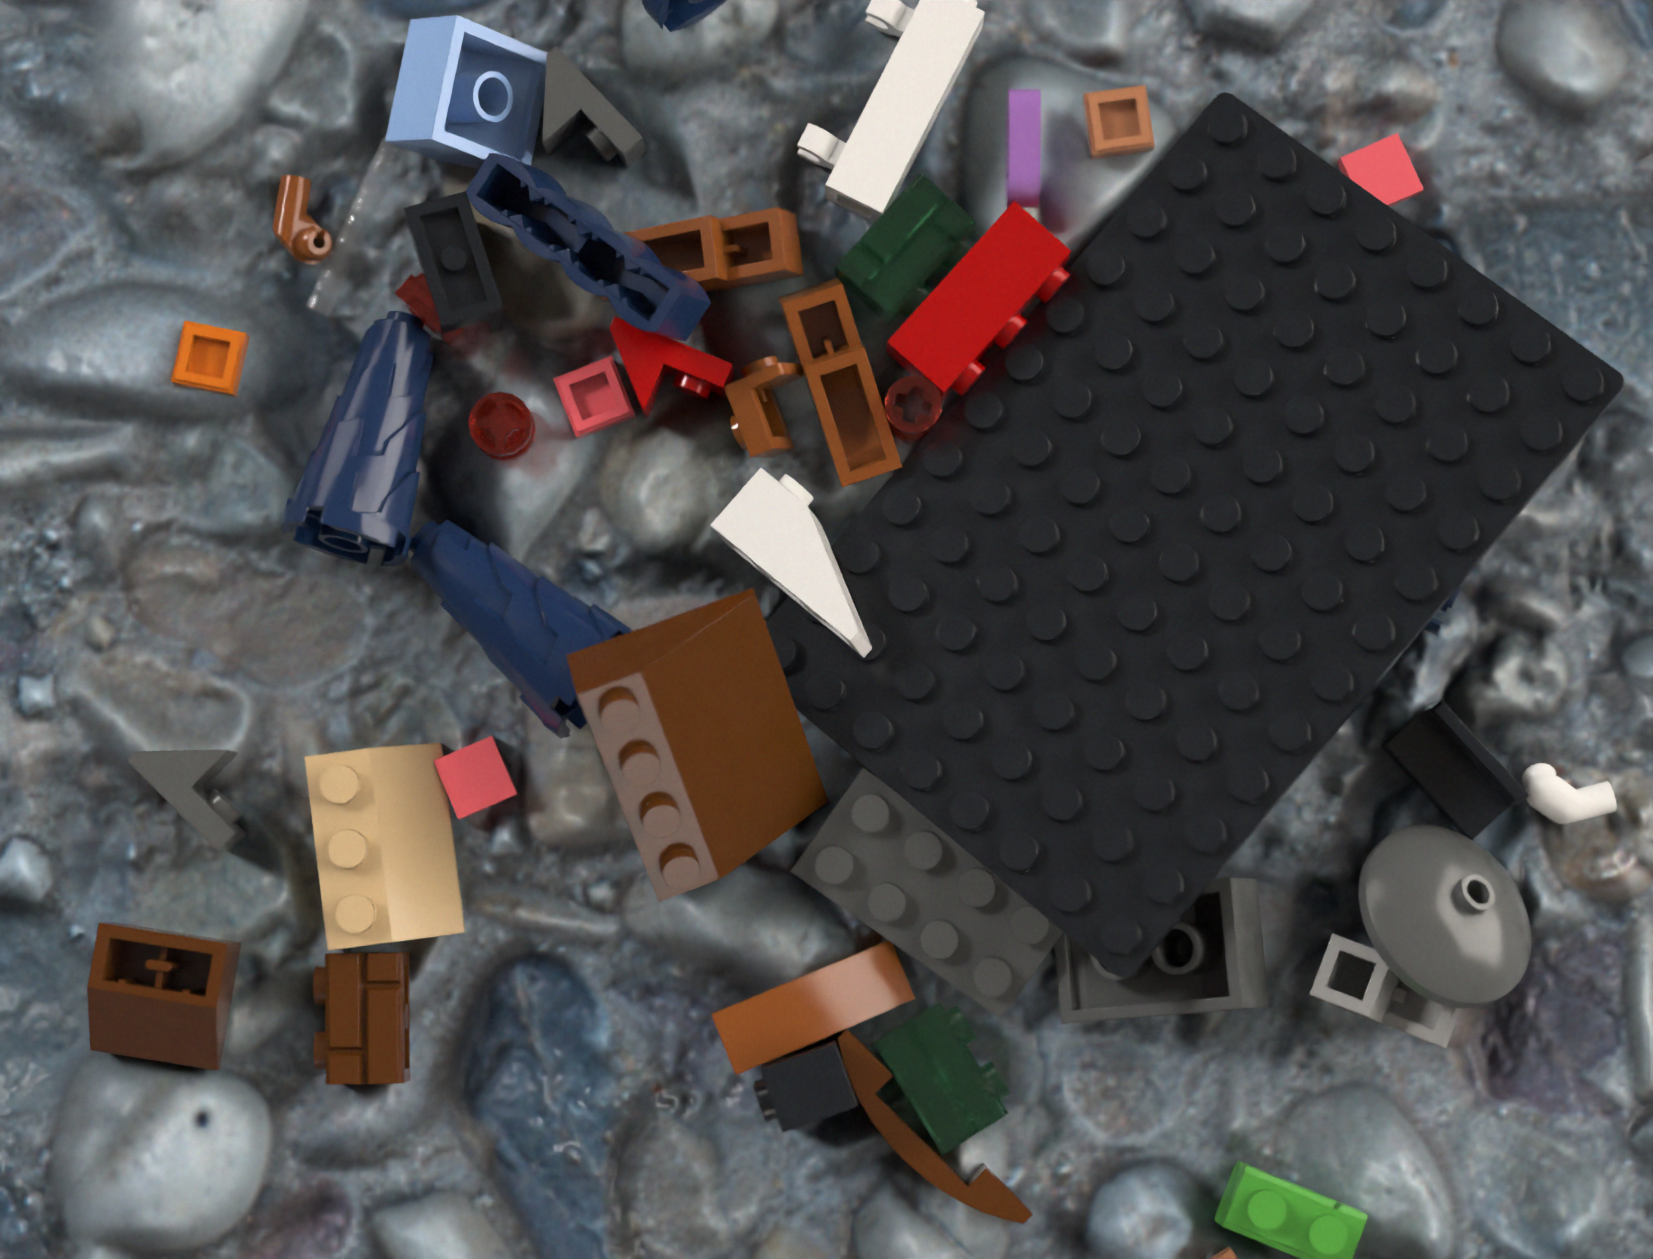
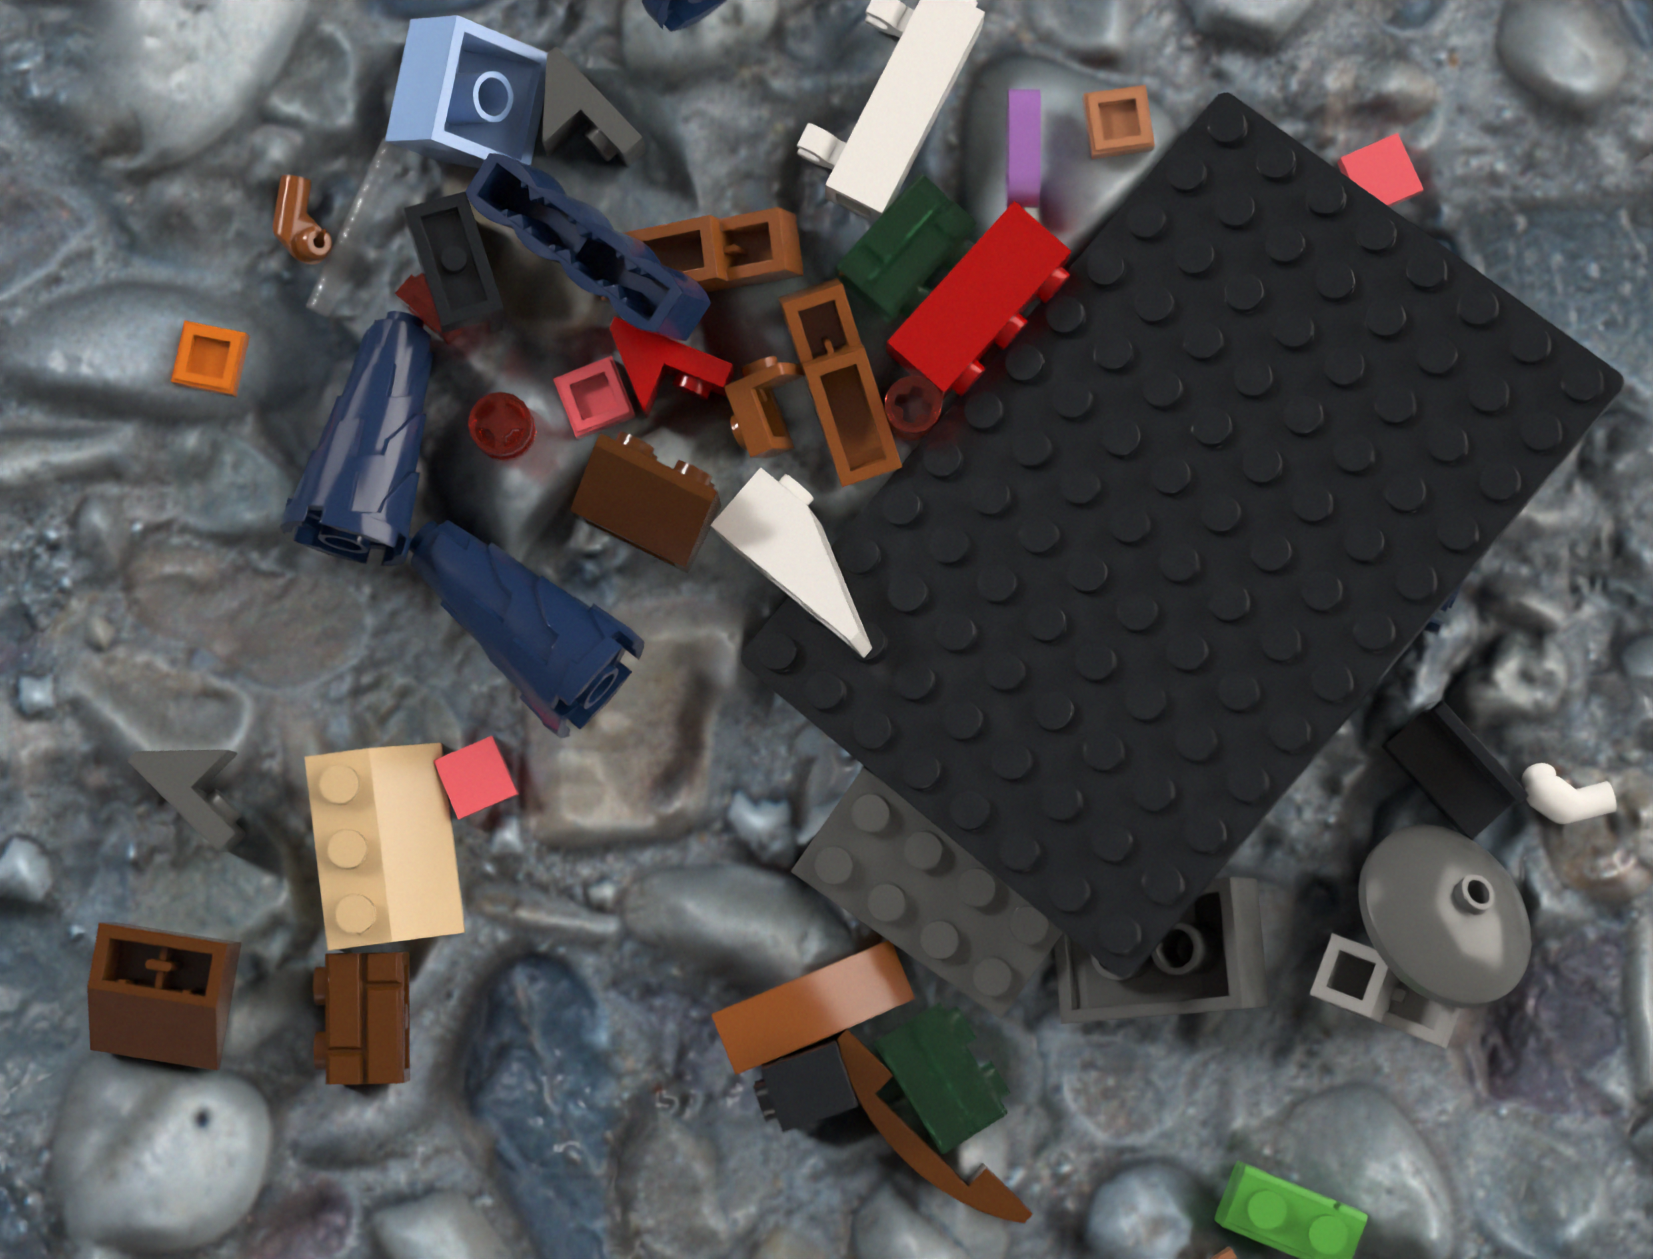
reddish brown slope [566,588,828,902] -> none
none -> reddish brown slope [570,431,721,574]

